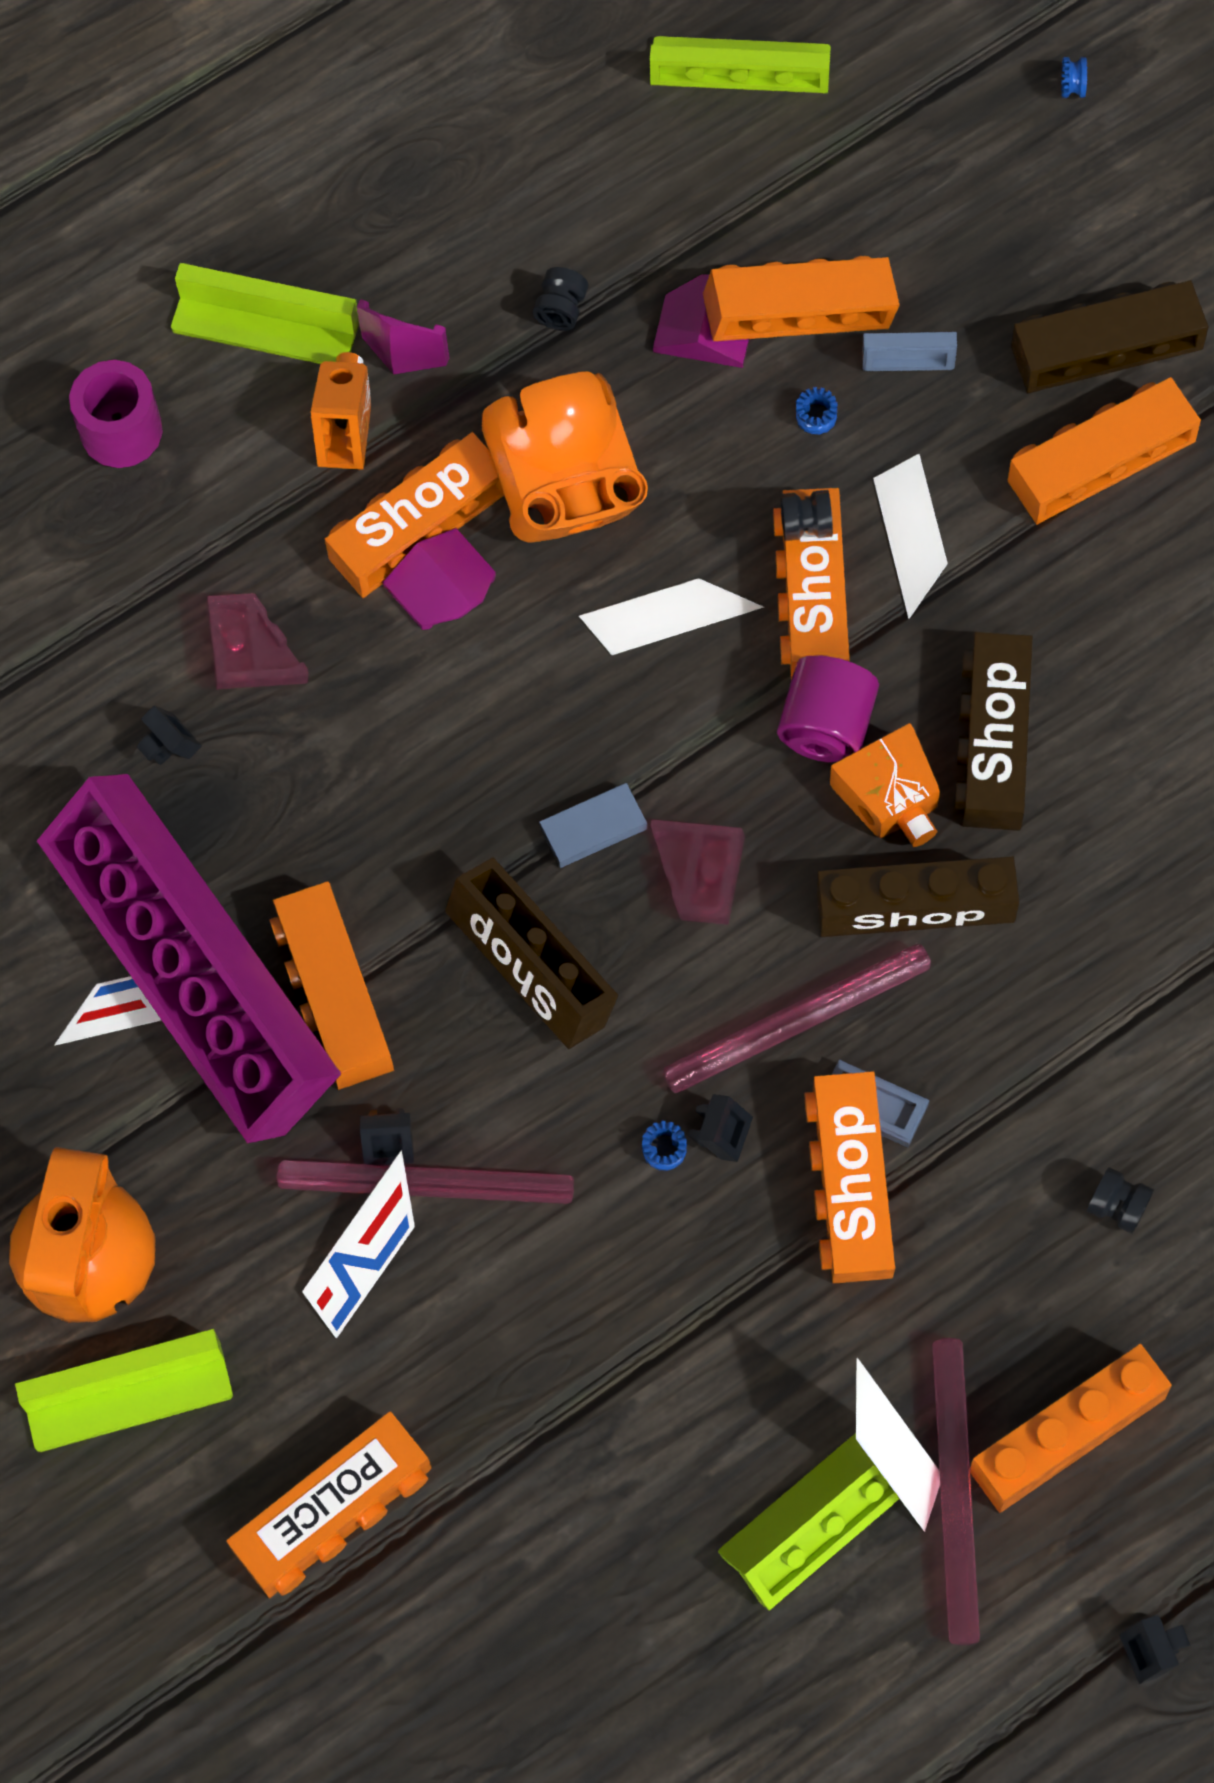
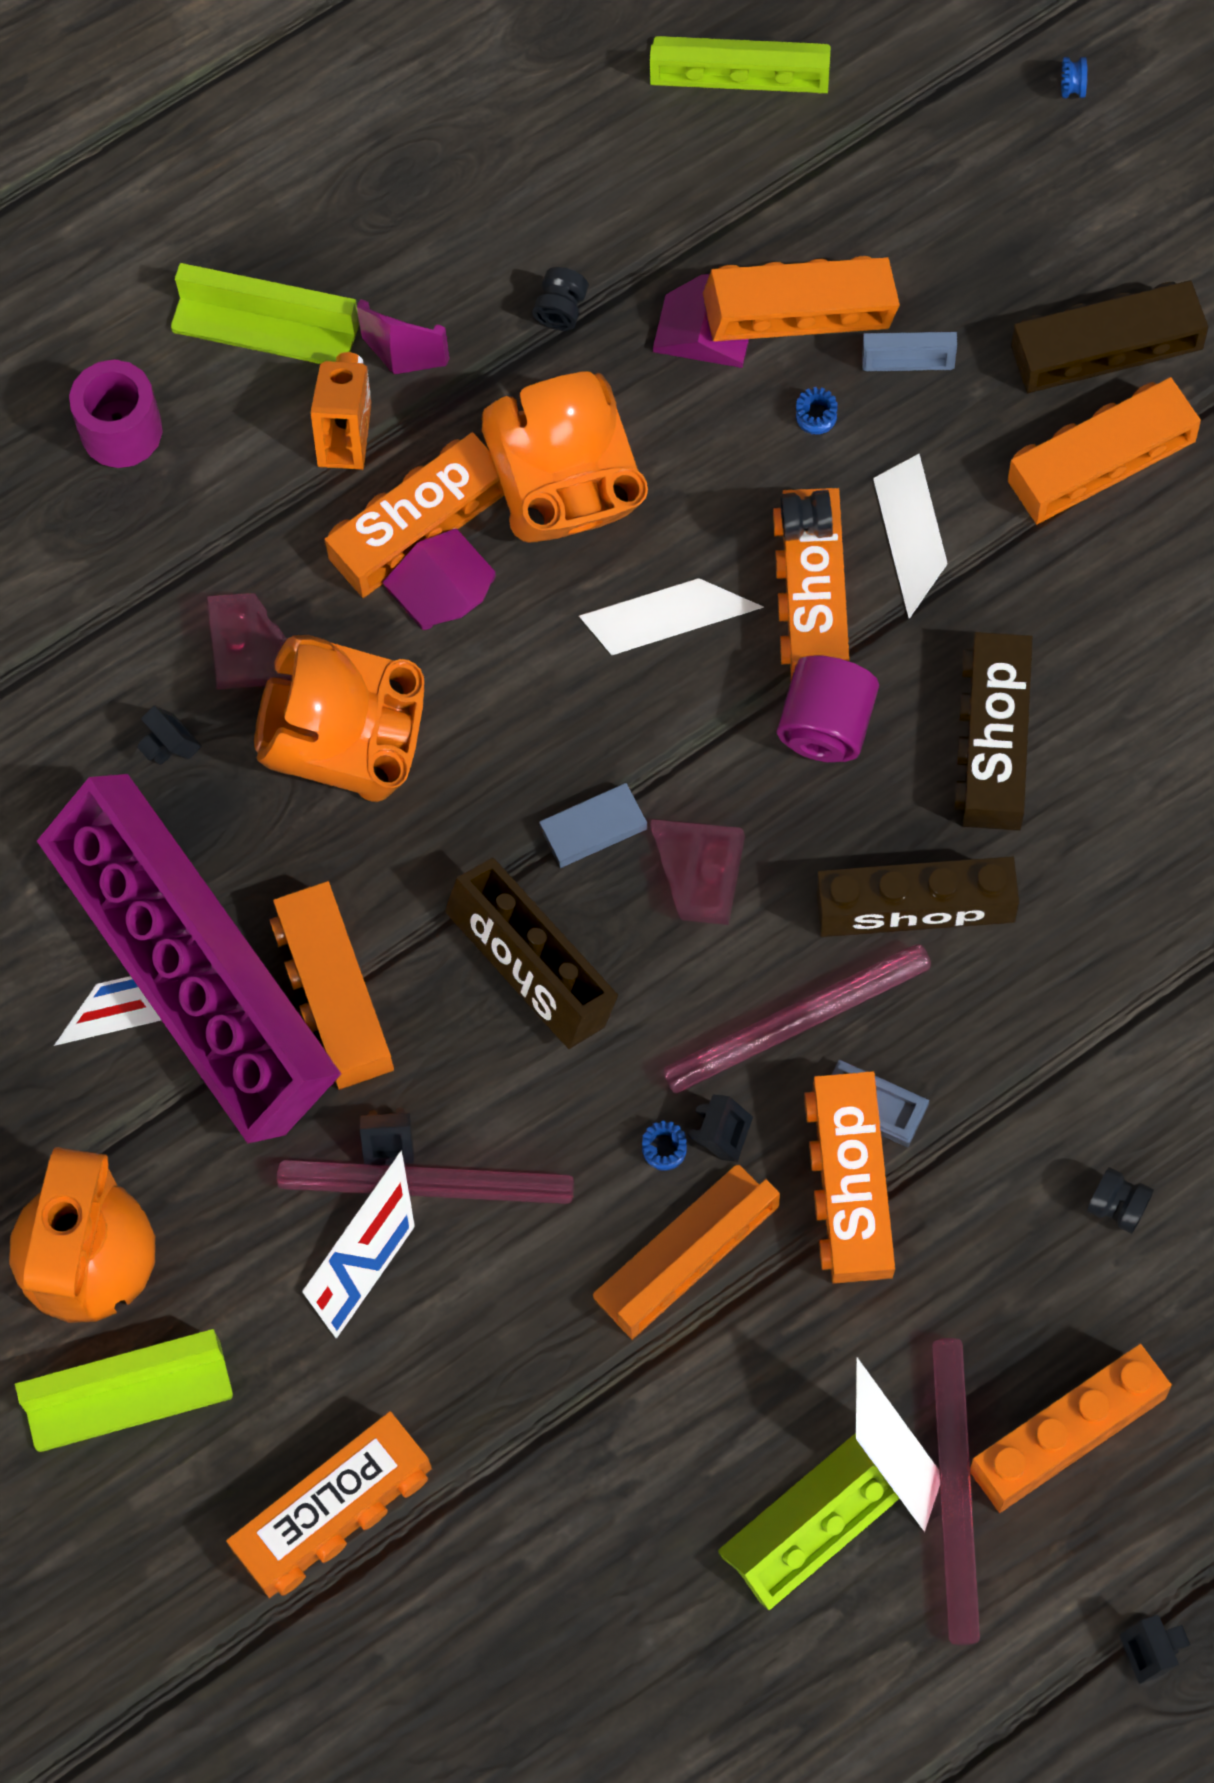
orange torso [830,723,940,847] -> none
none -> orange piece [254,635,424,802]
none -> orange panel [593,1165,780,1340]

